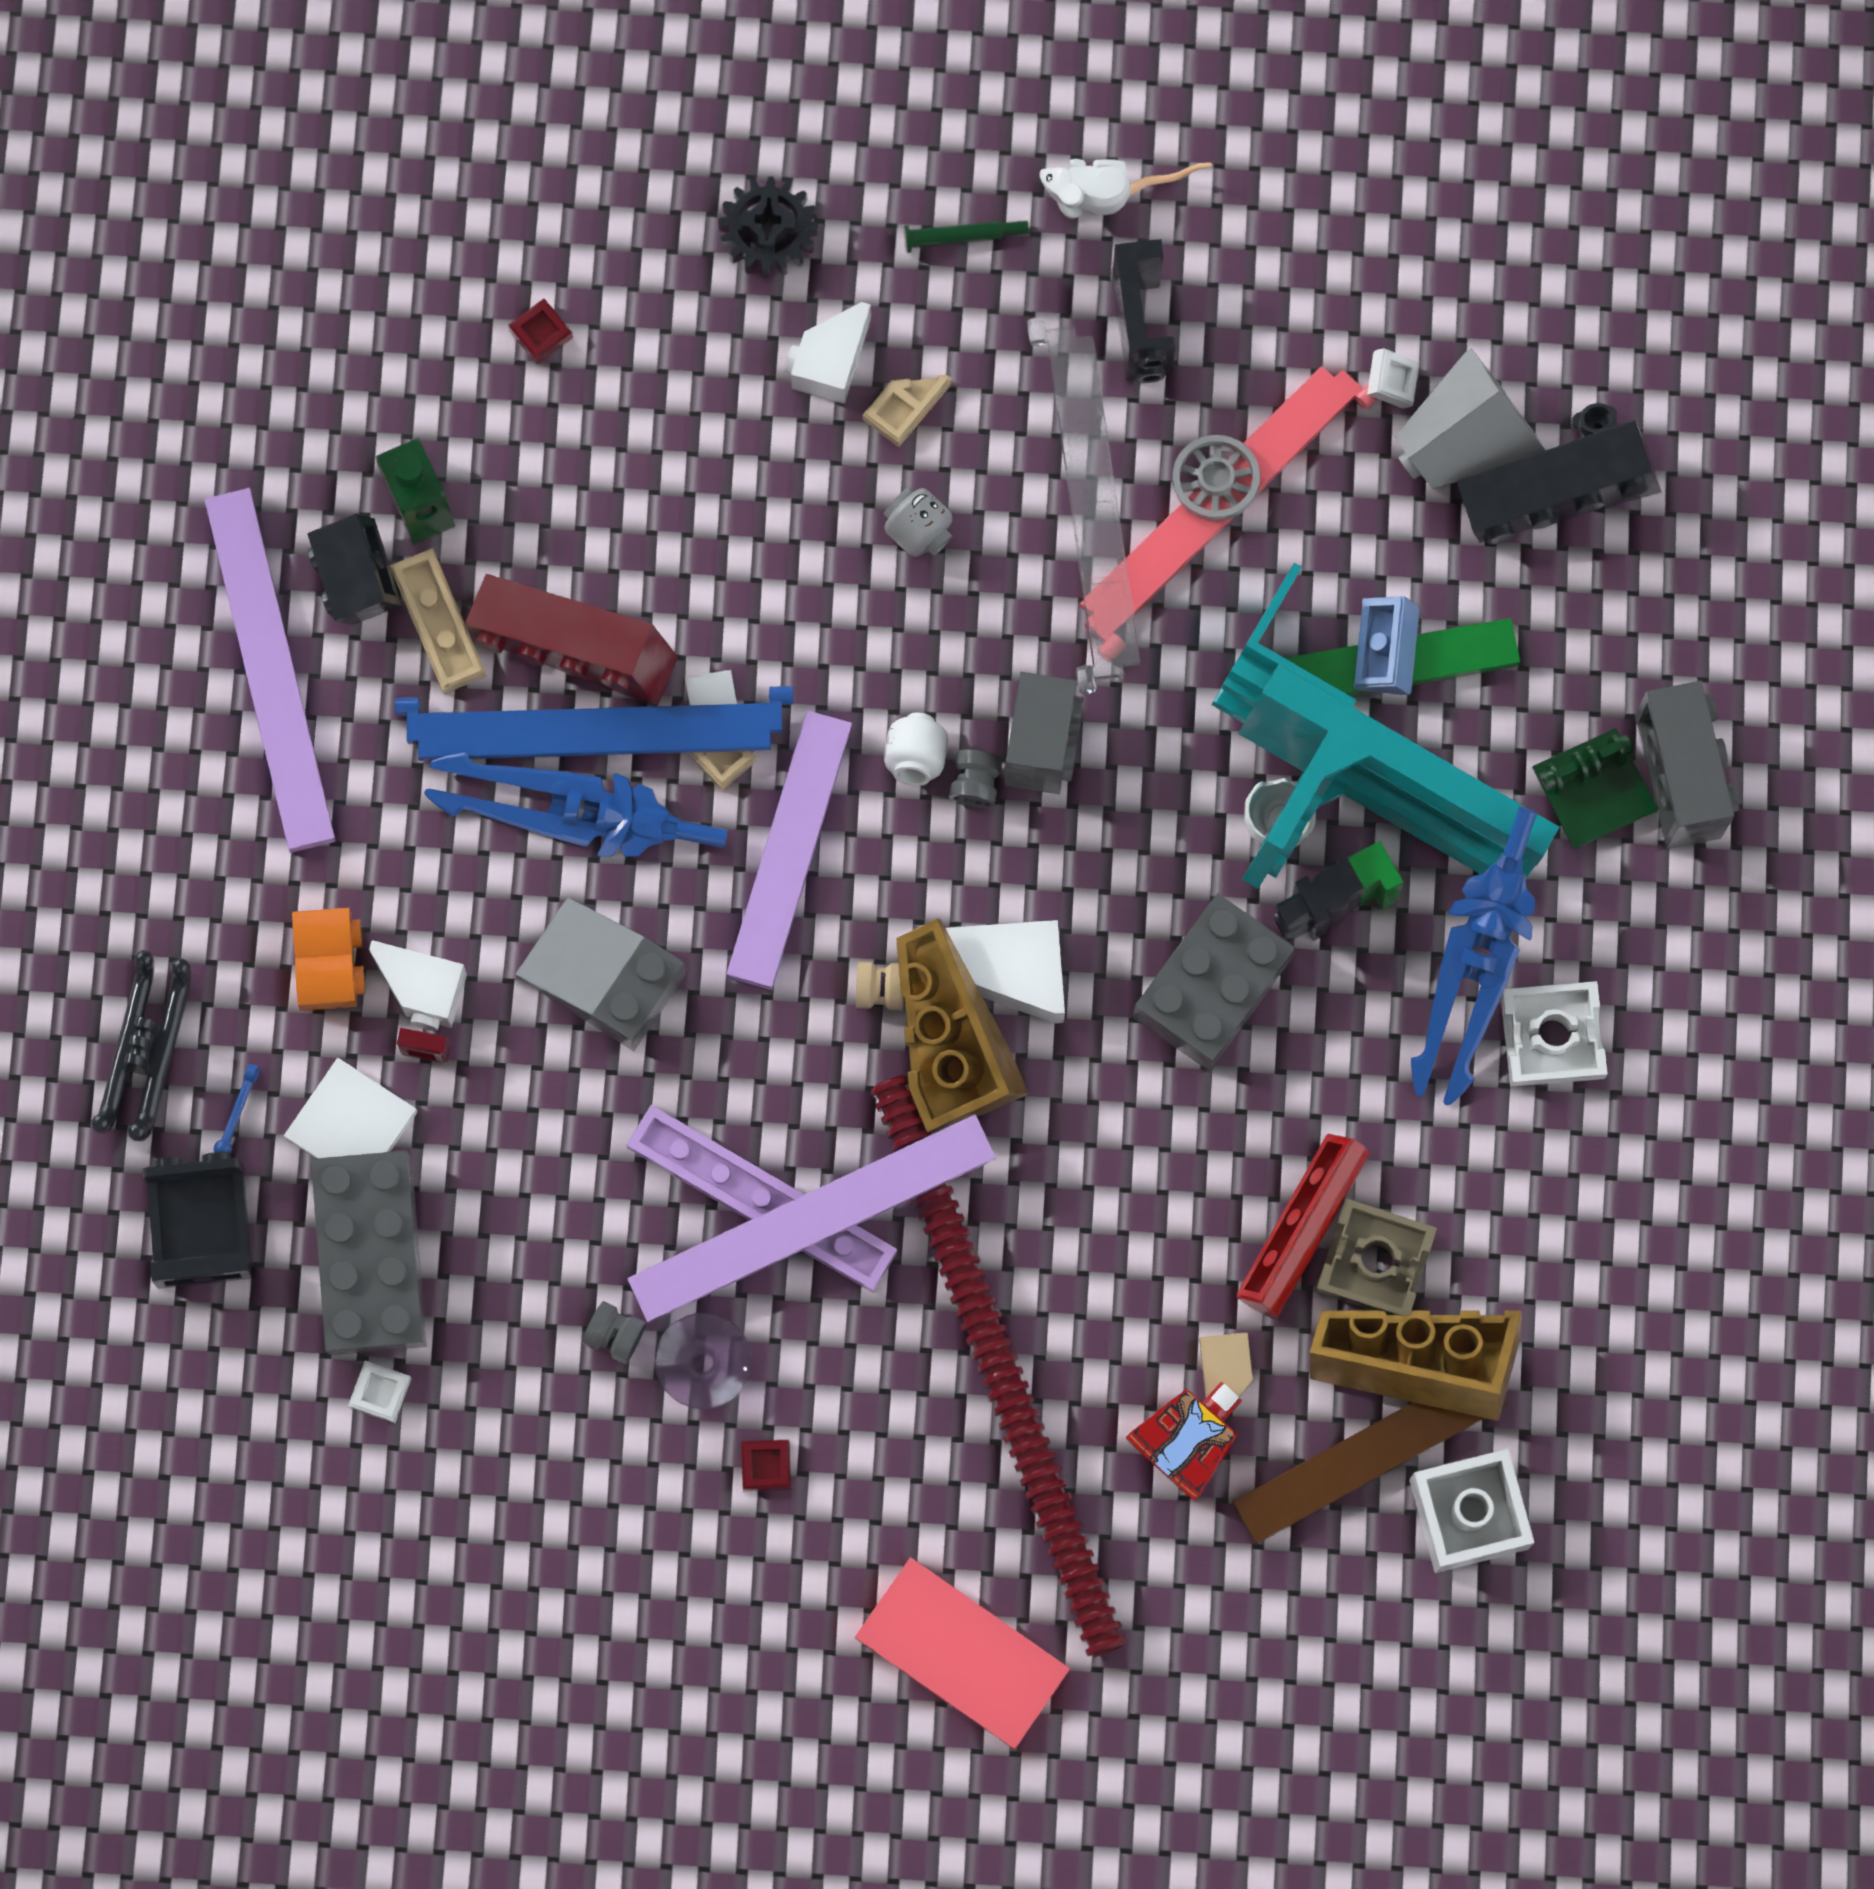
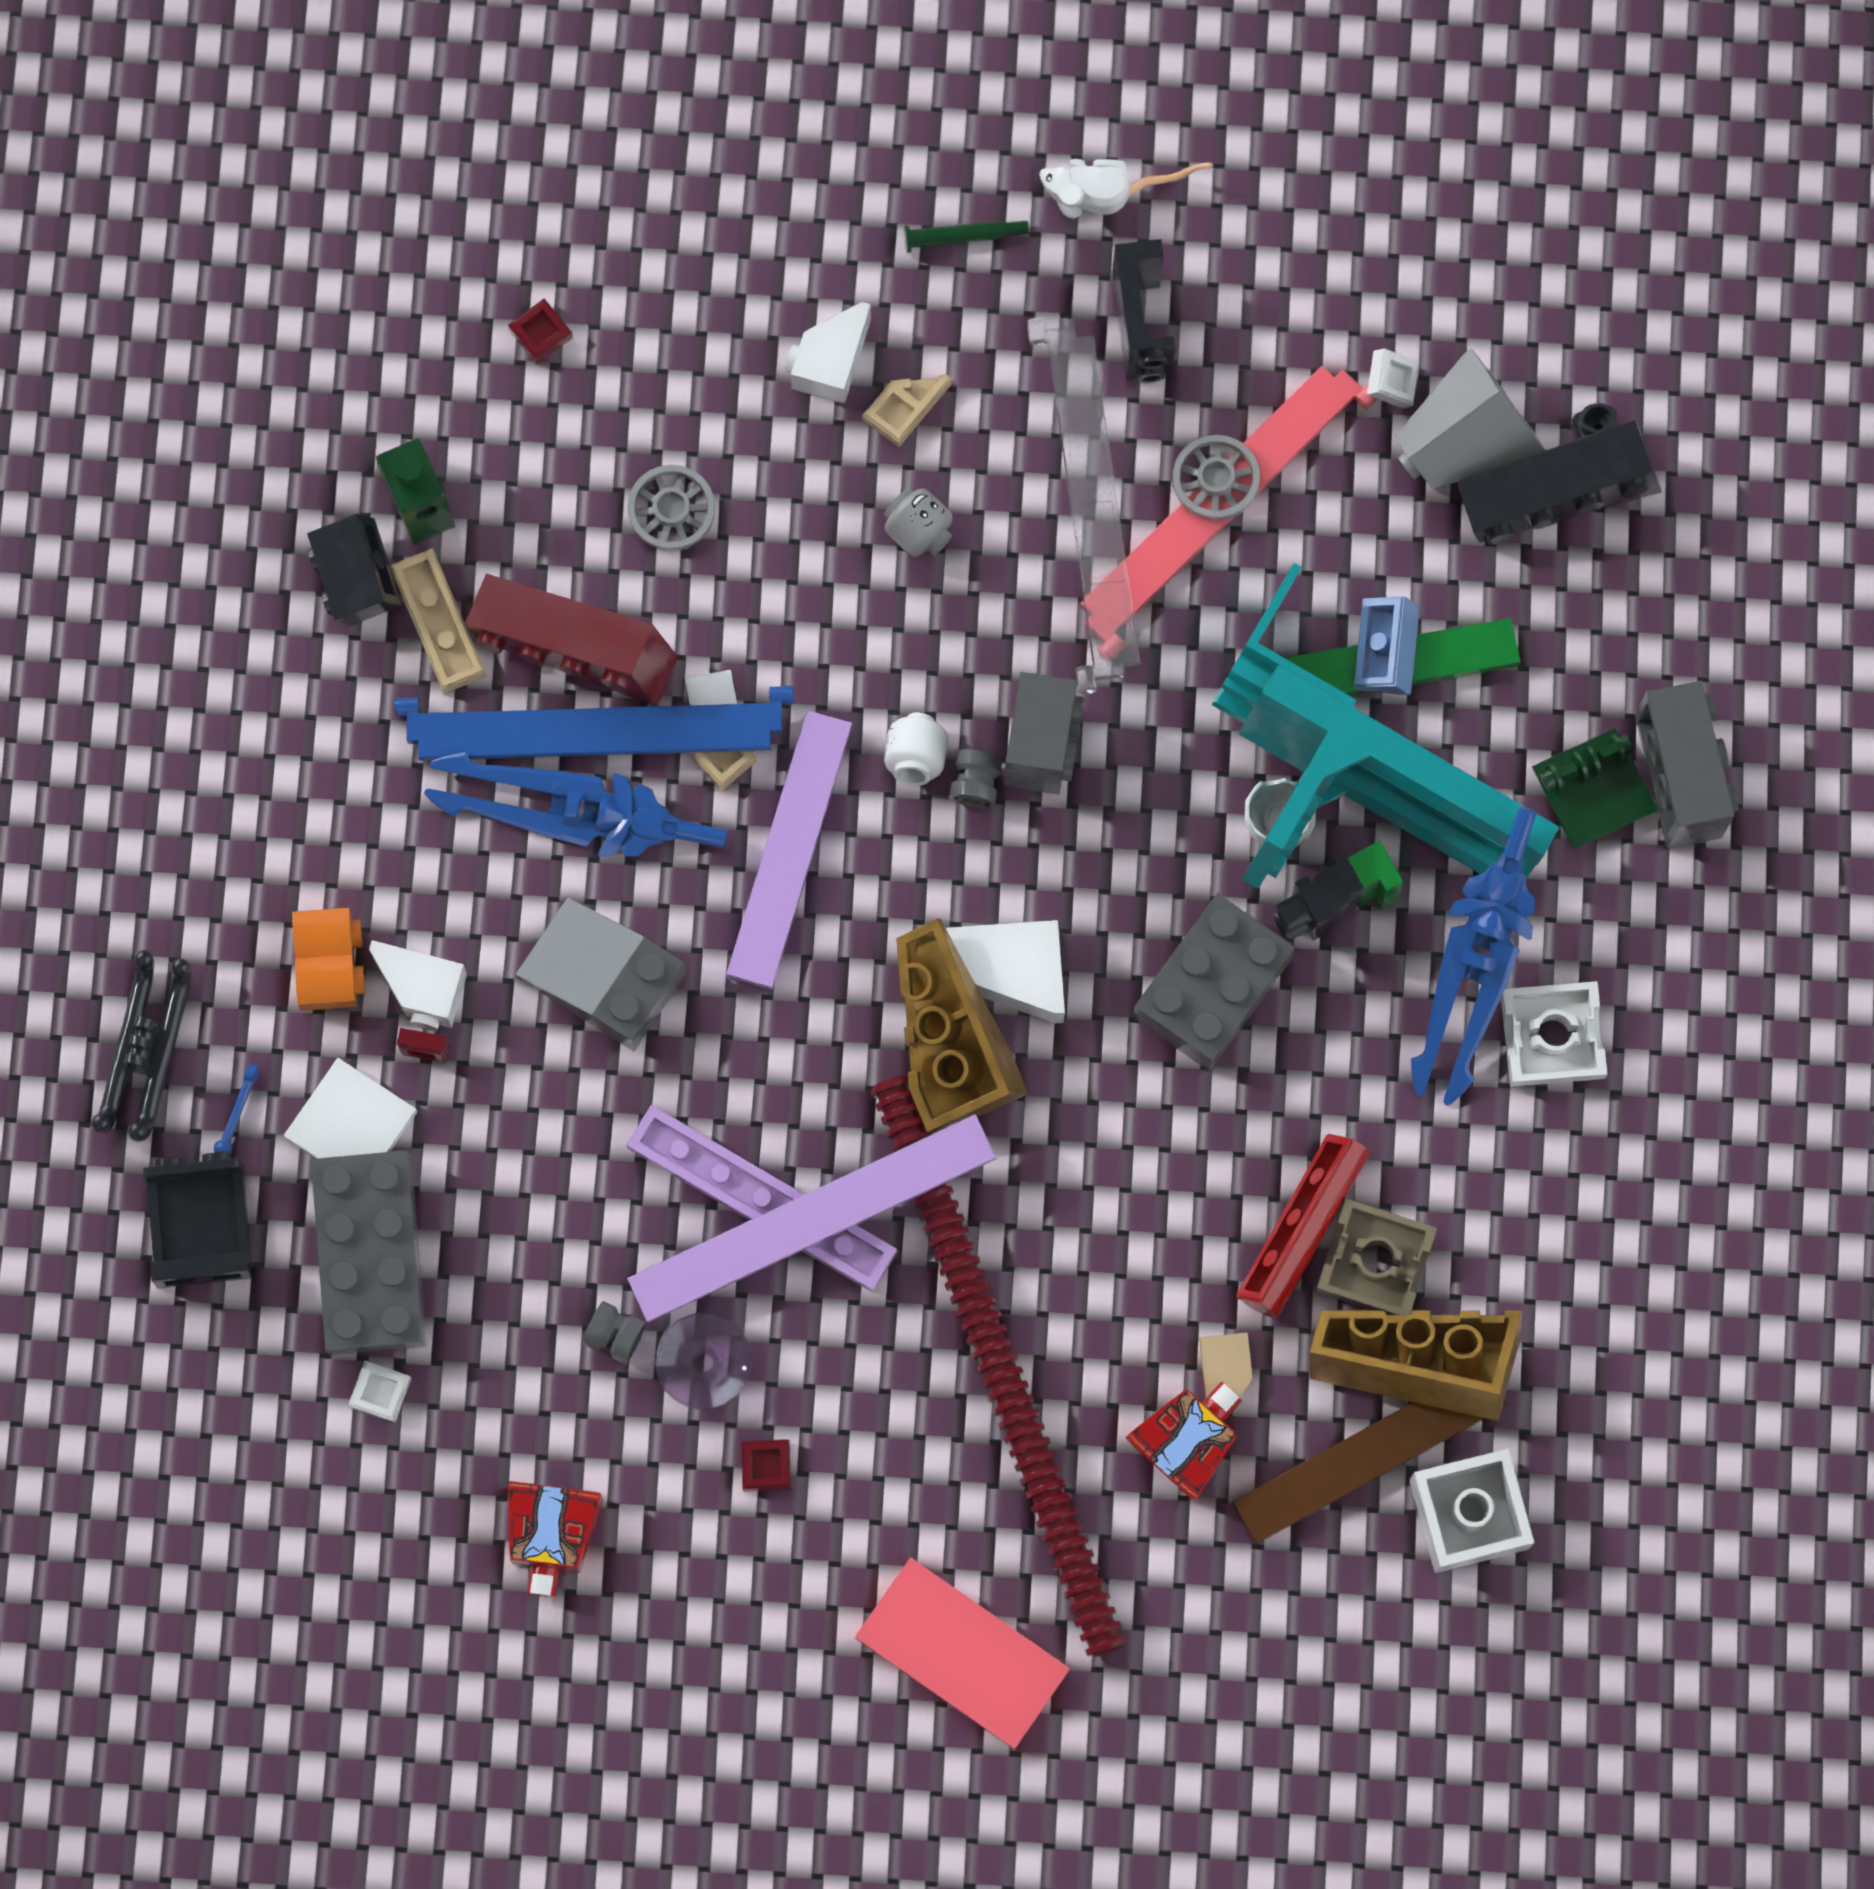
lavender tile [204,488,336,853] -> none
black gear [718,176,818,278] -> none
tan wheel [856,961,904,1011] -> none
none -> torso [508,1481,603,1598]
none -> light grey wheel [628,465,715,551]

